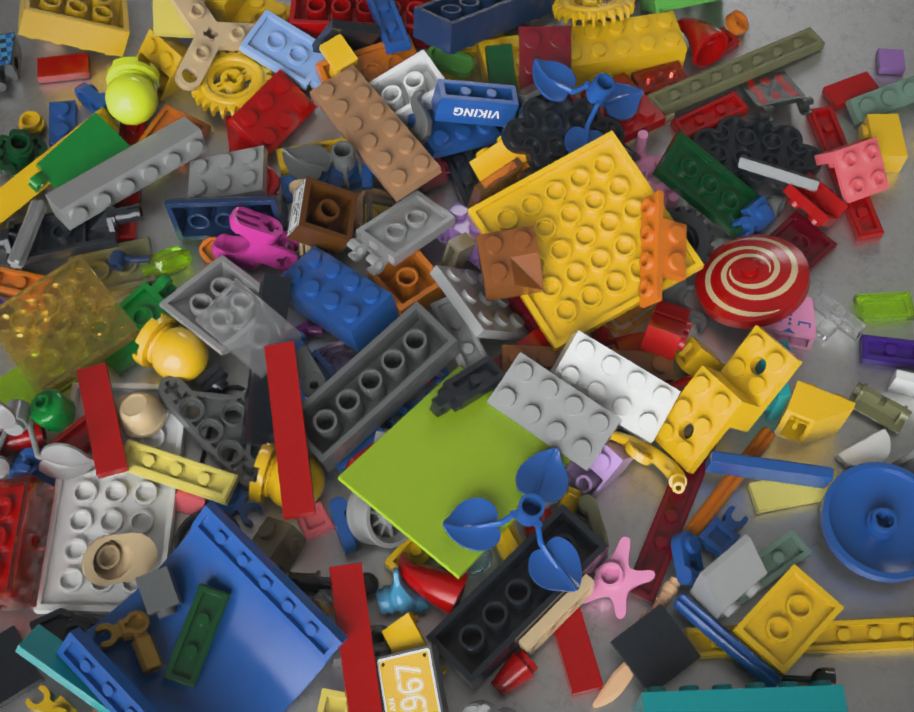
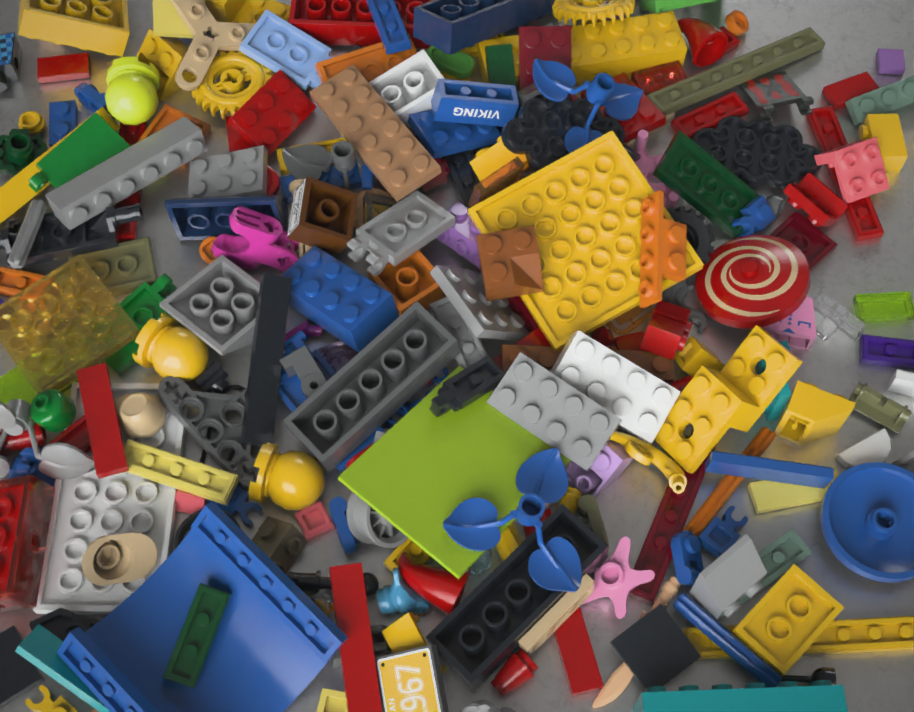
pearl gold bar [94,610,165,675] -> none
dark blue hand [108,250,150,271] -> none
dark grey brick [135,566,184,619] -> none
clear neon green plant [140,246,192,277] -> none
clear tile [195,278,302,379] -> none
red tile [264,341,317,520] -> none
black tile [312,19,381,53] -> none
yellow panel [319,34,358,78] -> none
dark grey piece [410,89,432,146] -> none
dark tan piece [440,232,476,269] -> none
tile [738,155,820,192] -> none

